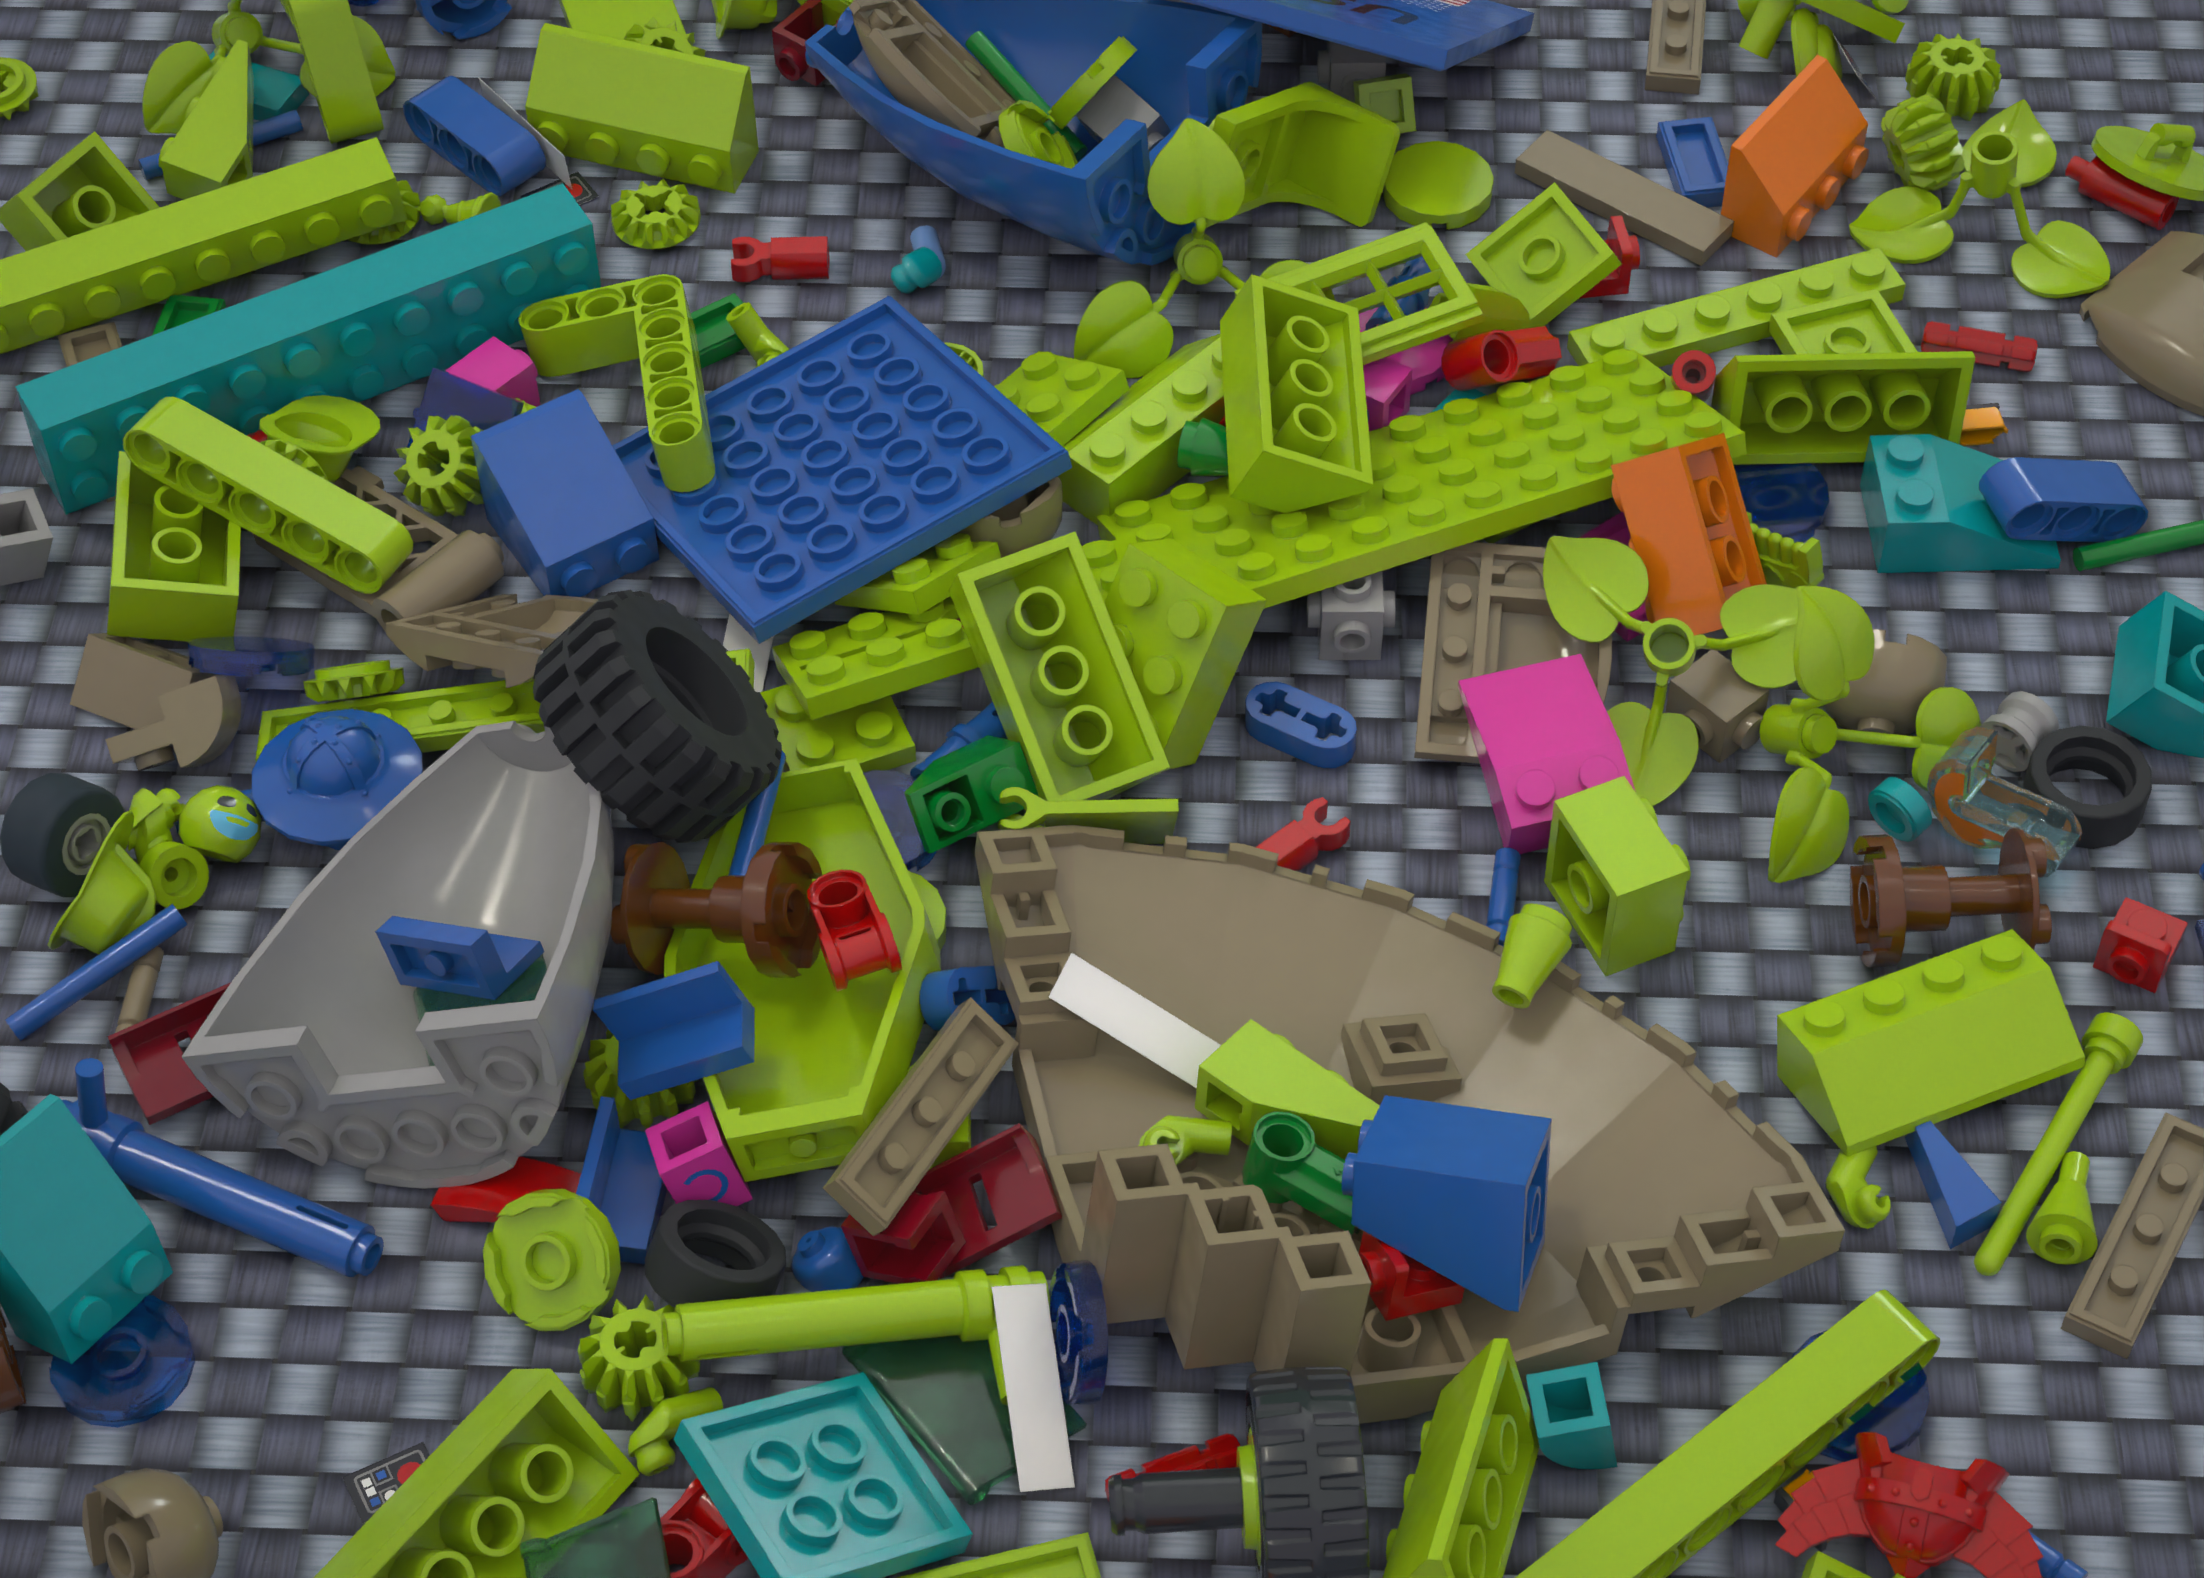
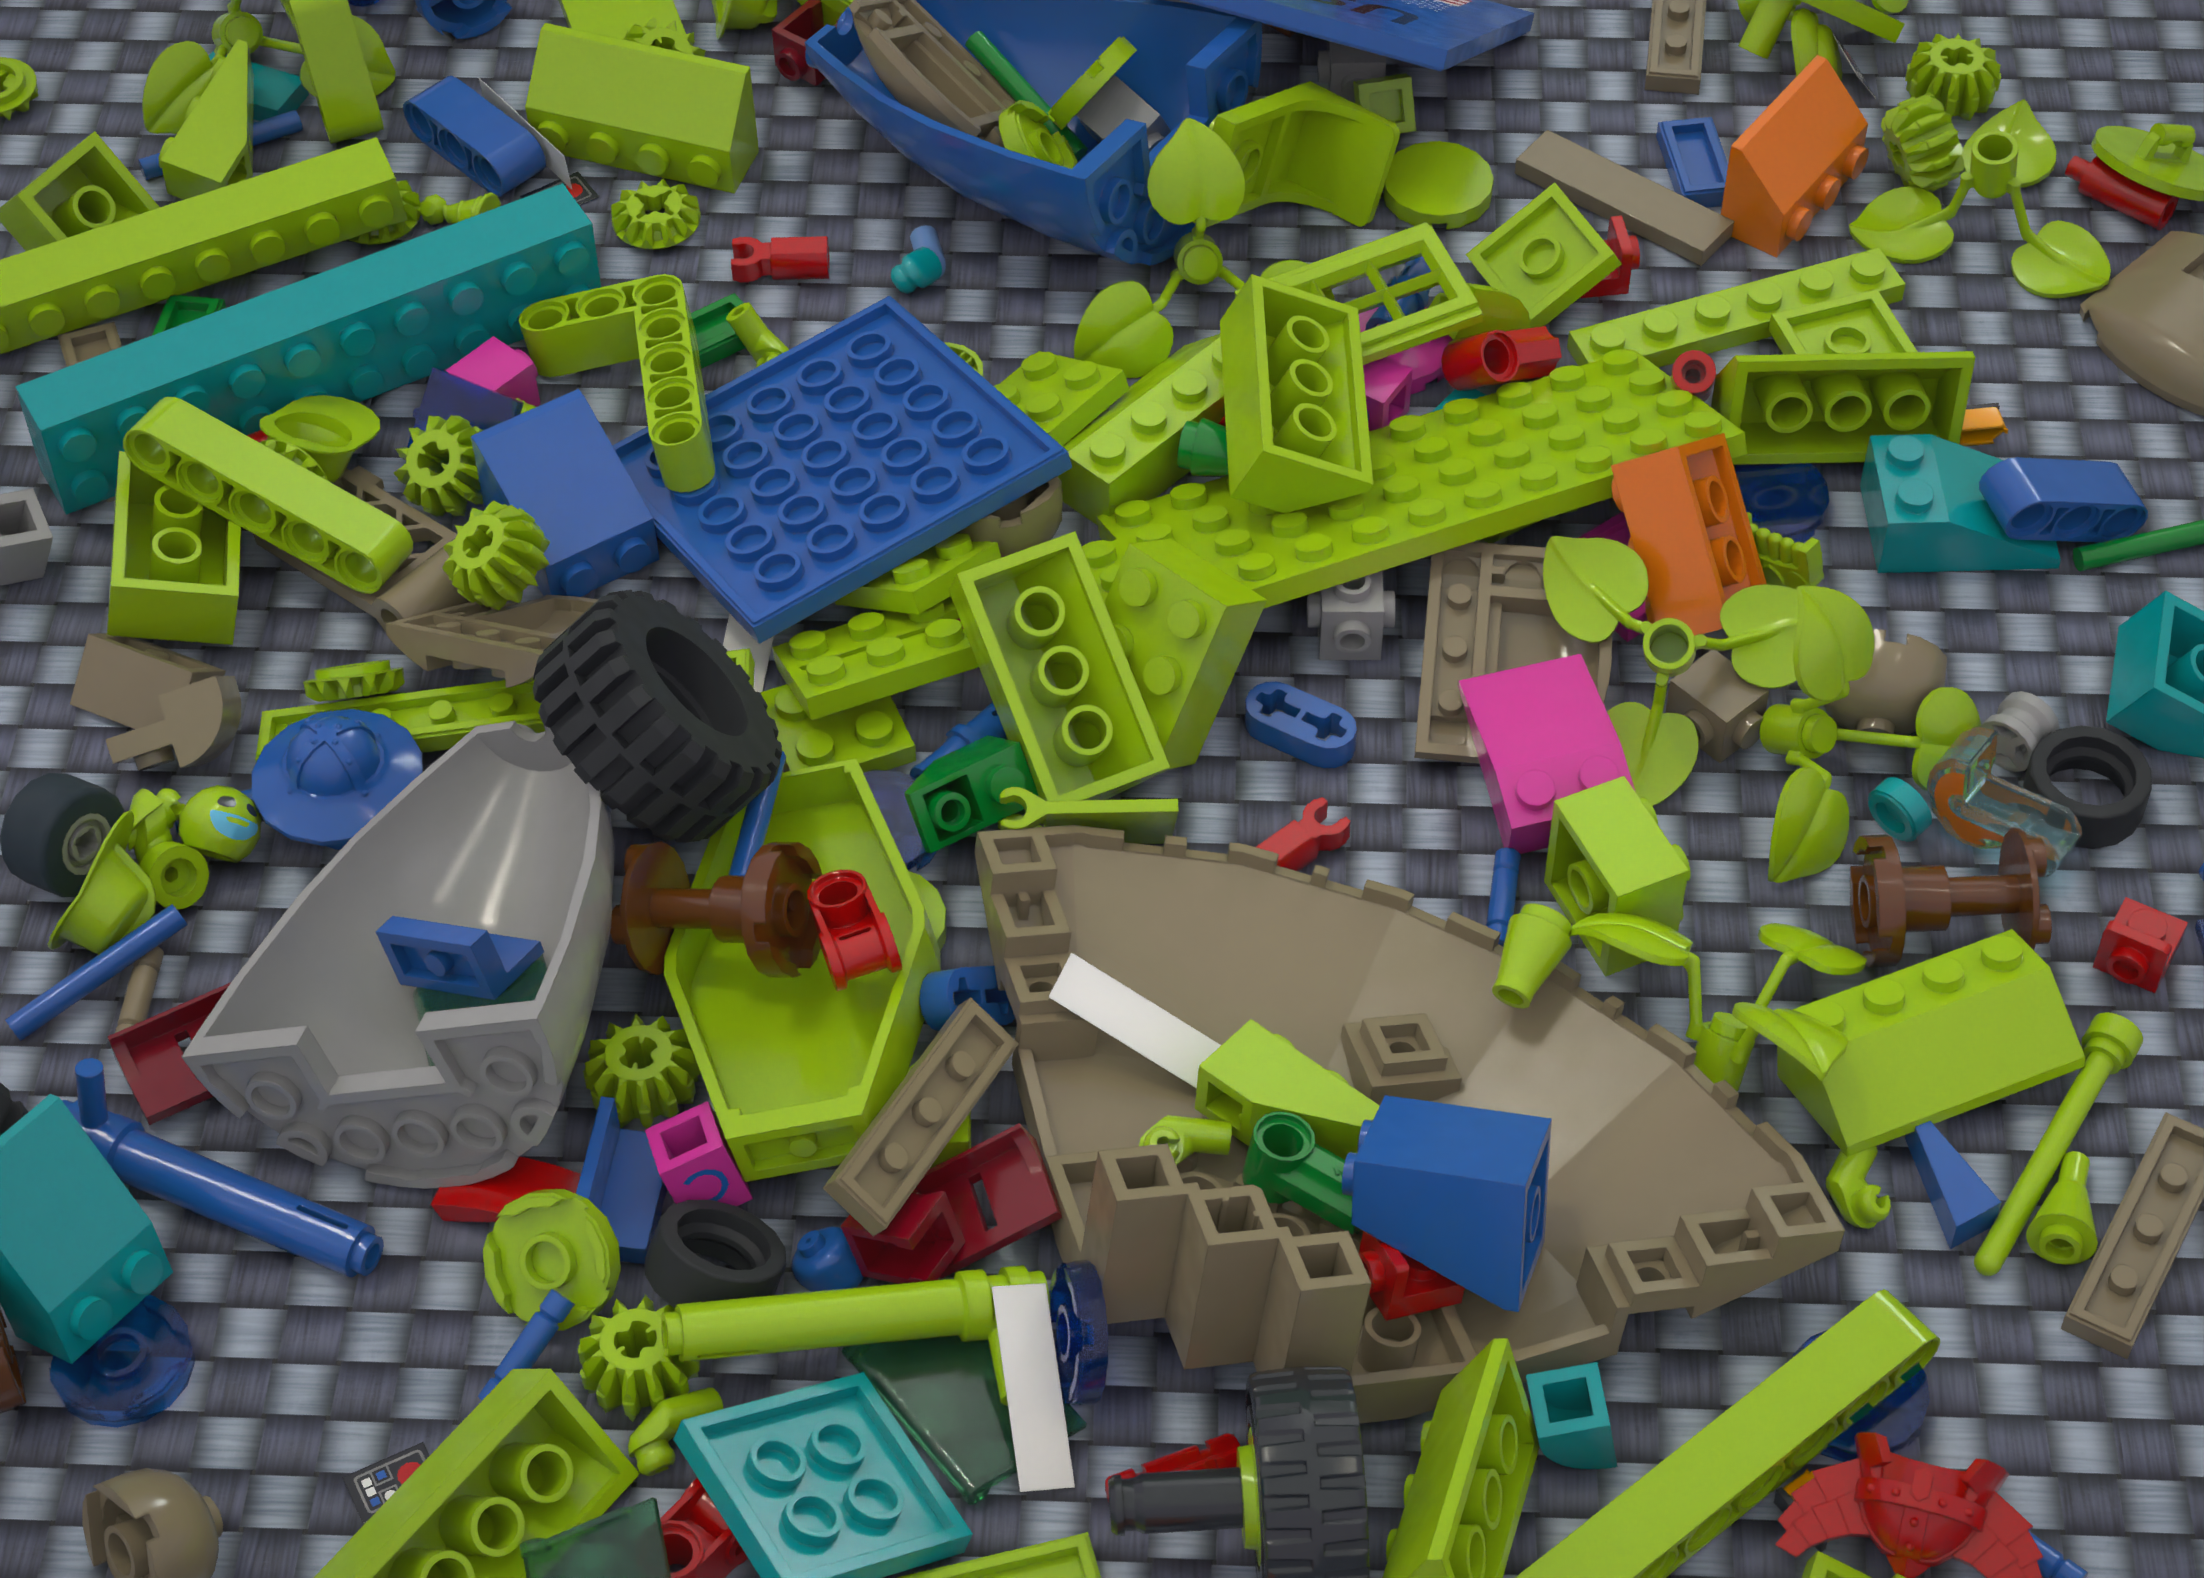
clear blue tile [187,636,315,677] -> none
blue panel [593,961,755,1100] -> none
red axle [1921,321,2038,372] -> none
none -> lime gear [442,500,550,611]
none -> blue wheel [478,1289,575,1400]
none -> lime plant [1569,912,1867,1092]

